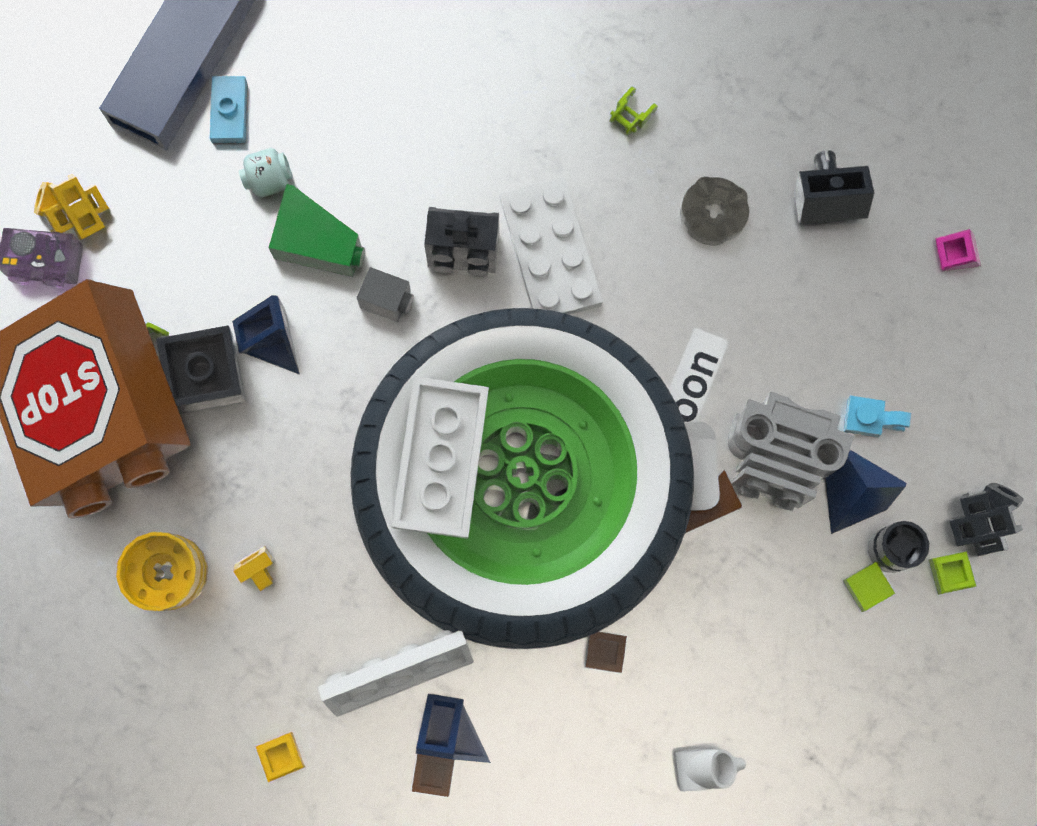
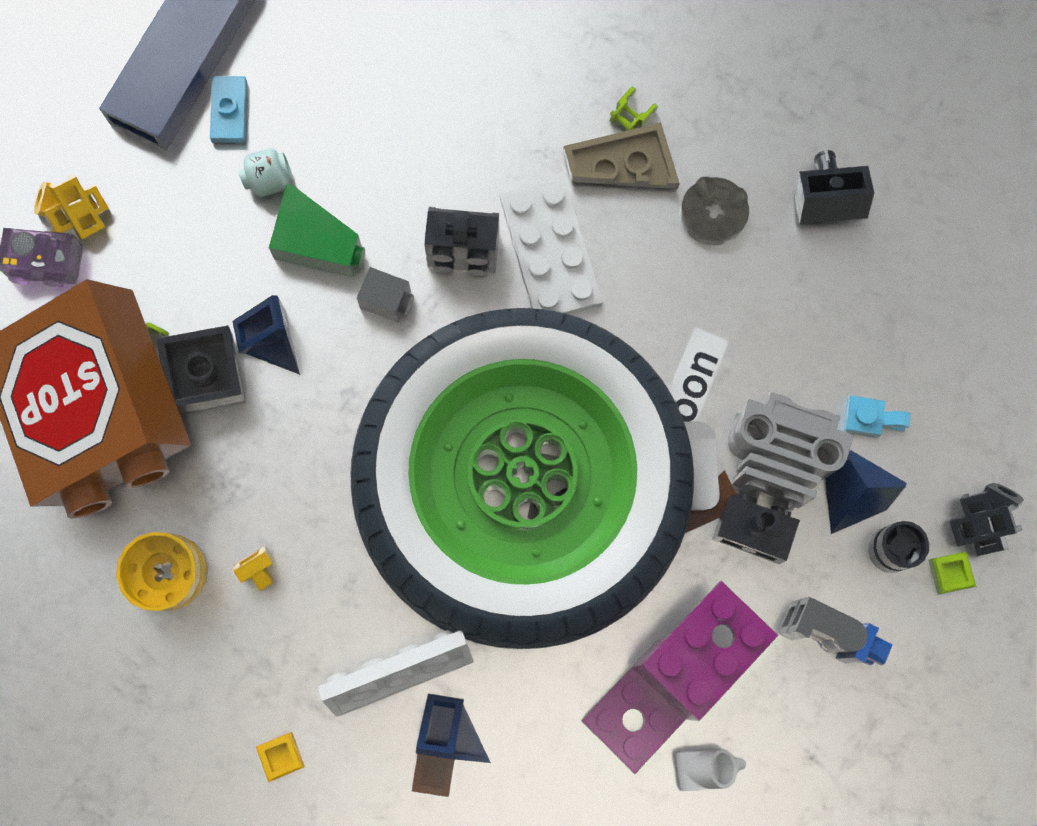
white plate [391,376,489,539] -> none
reddish brown plate [585,632,627,673] -> none
lime tile [843,562,896,612] -> none
dark pink slope [935,229,981,271] -> none
none -> dark tan wing [563,123,680,189]
none -> magenta bracket [581,581,779,774]
none -> black brick [712,493,800,564]
none -> dark grey hips [778,597,893,665]

